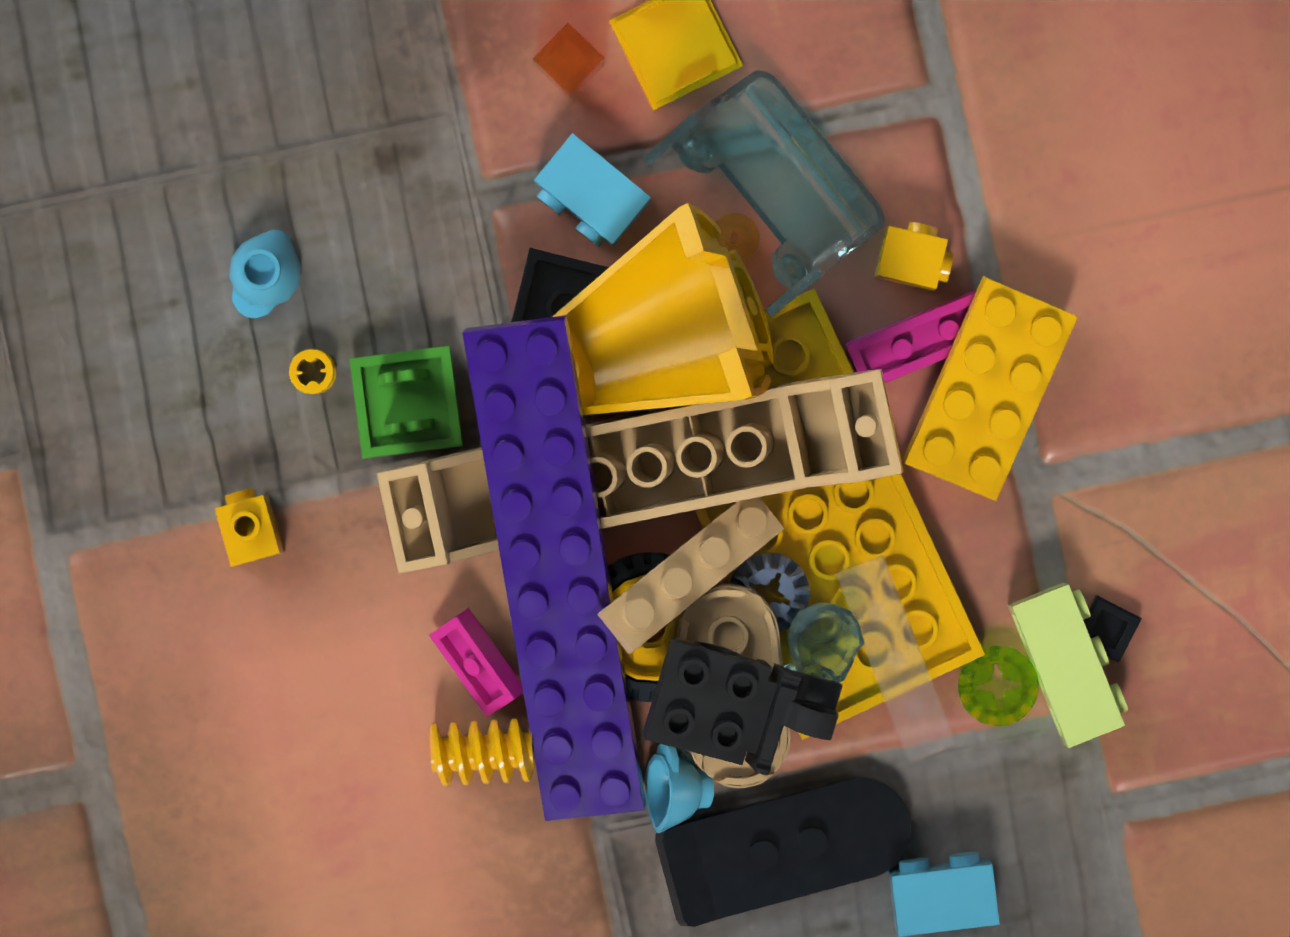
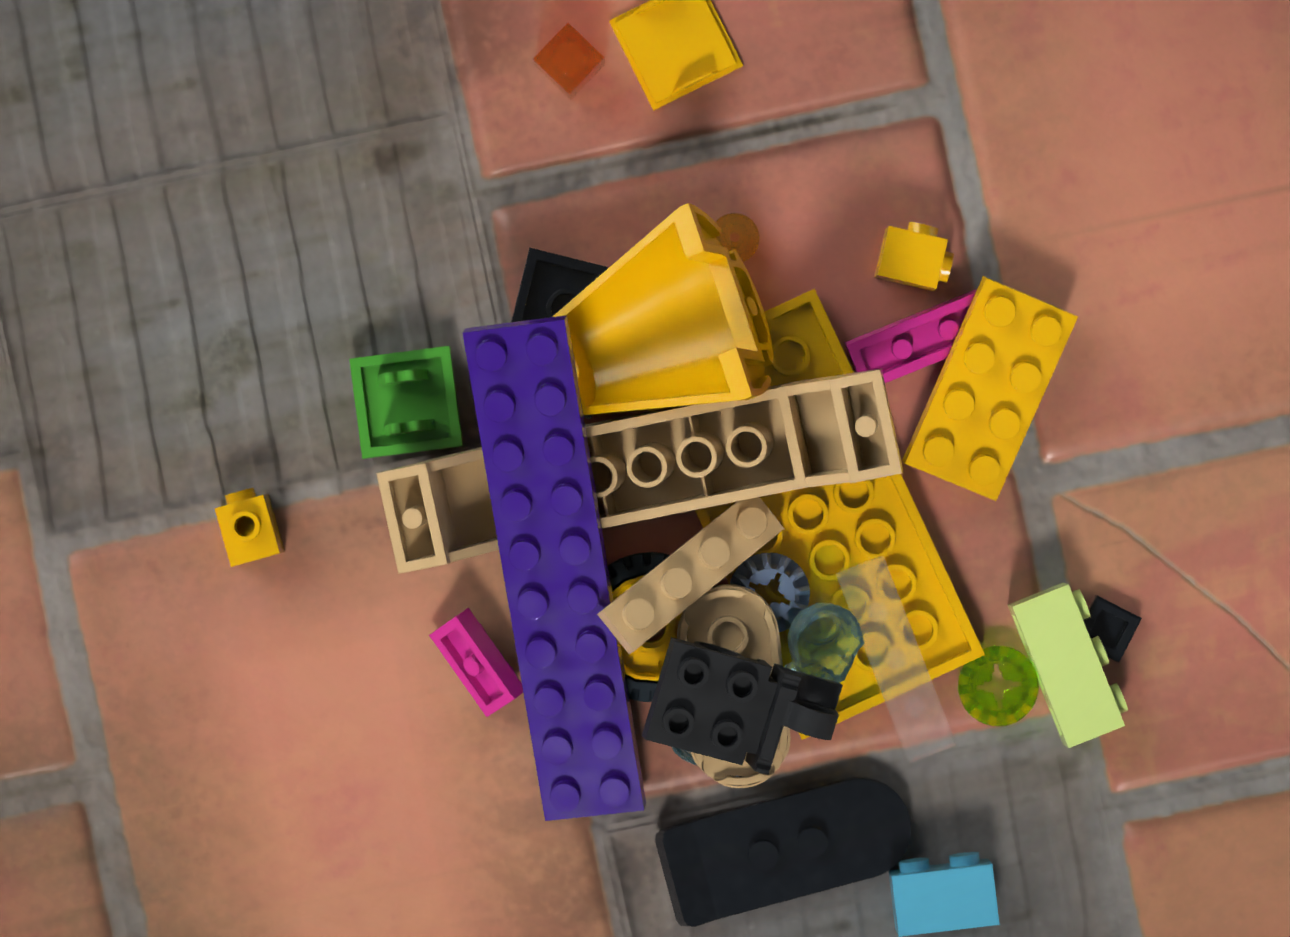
medium azure piece [229,229,301,319] -> none
yellow bush [289,349,337,394] -> none
yellow piece [430,718,535,786] -> none
medium azure brick [534,133,651,247] -> none
clear light blue windscreen [642,70,885,317] -> none
medium azure piece [645,744,714,833] -> none

